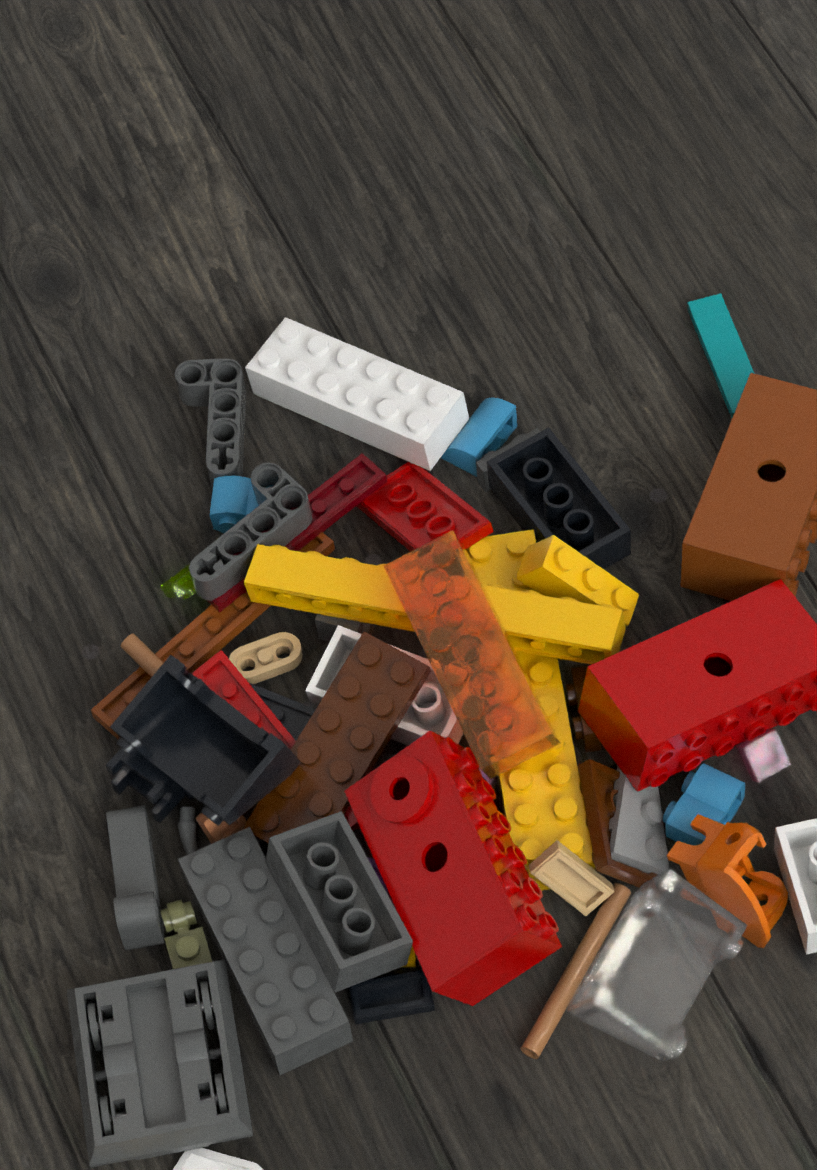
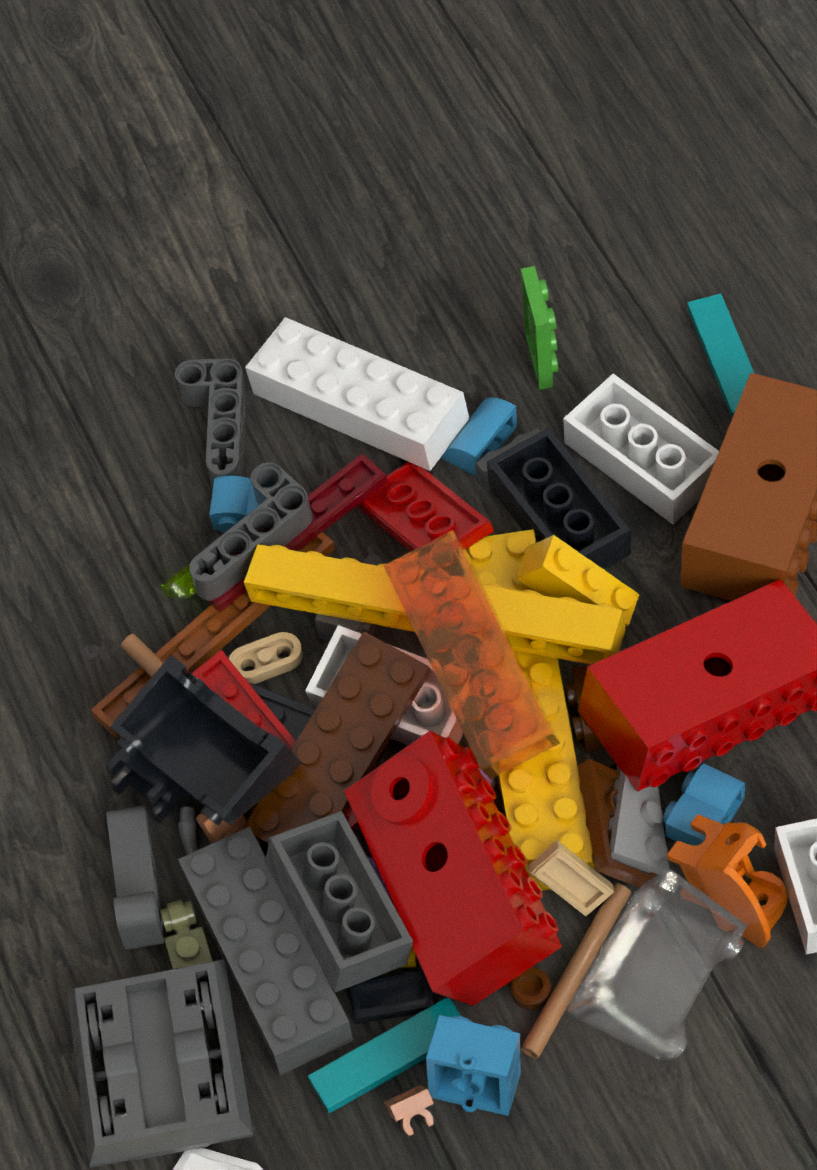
clear pink plate [737,728,791,782] -> none
none -> teal tile [308,997,461,1114]
none -> tile [384,1085,434,1136]
none -> dark azure brick [426,1015,521,1116]
none -> reddish brown tile [511,967,551,1010]
none -> bright green plate [521,266,558,390]
none -> white brick [563,374,719,524]

